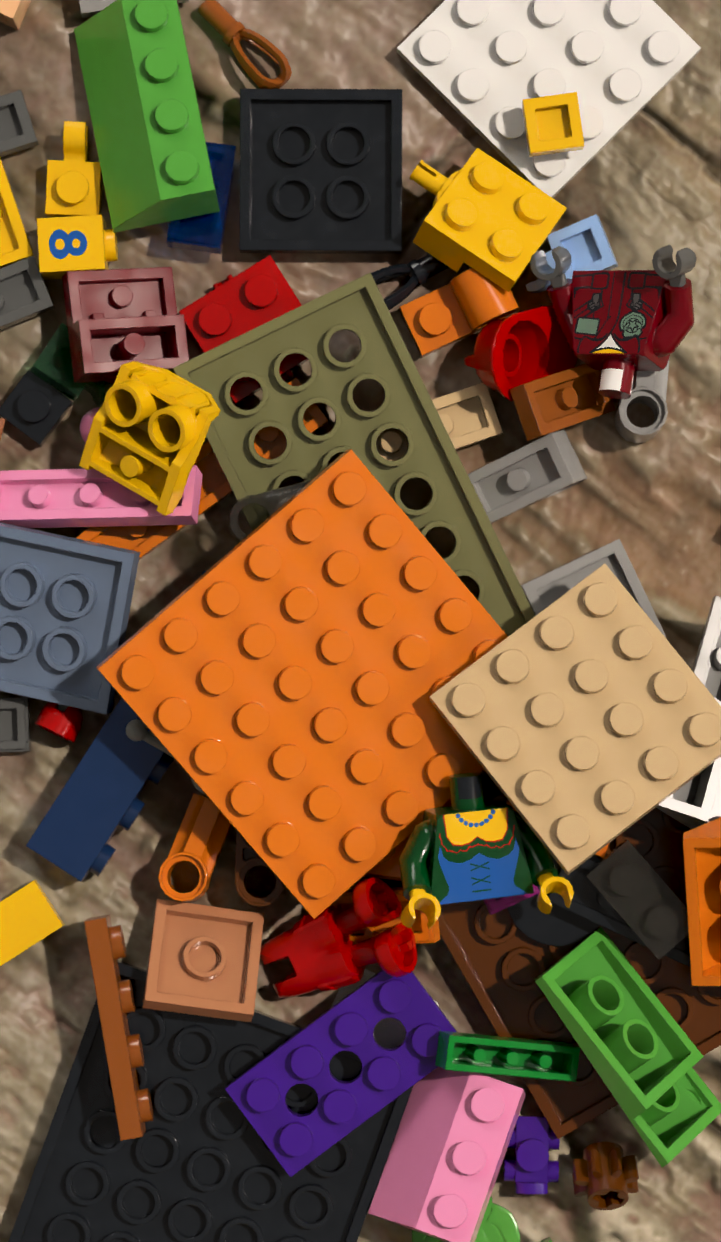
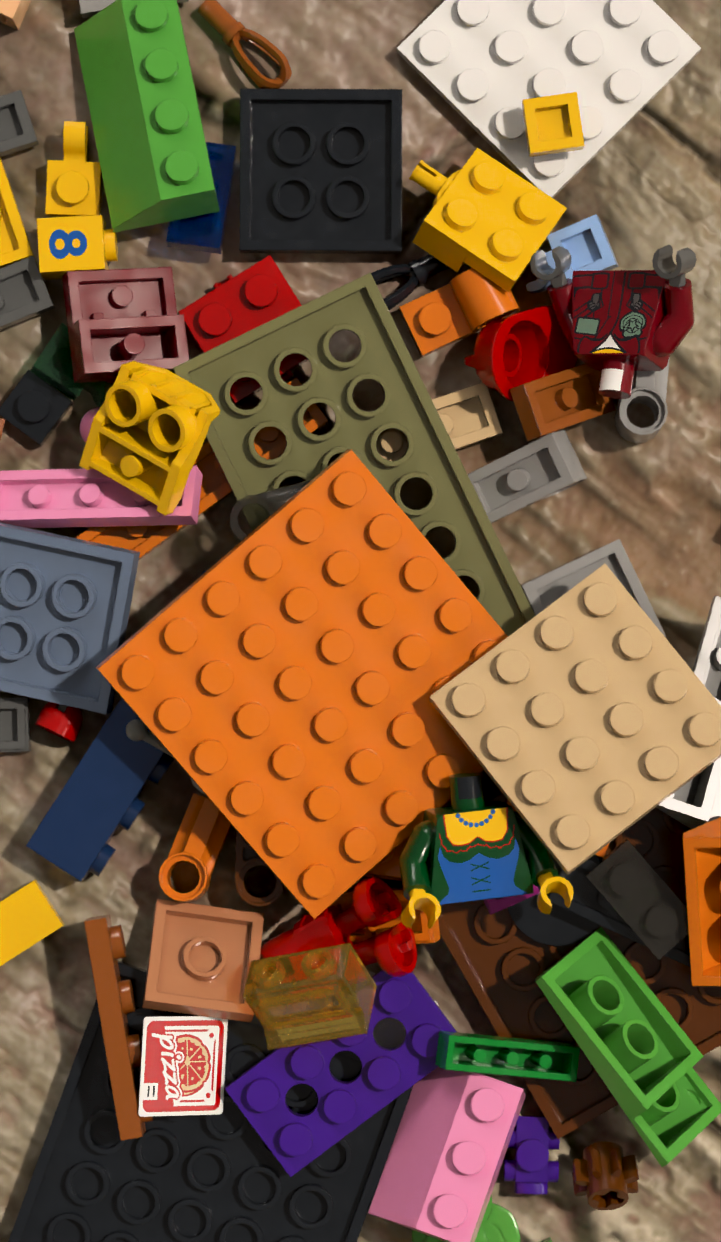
none -> sticker [138,1016,228,1117]
none -> clear yellow window [243,943,377,1050]

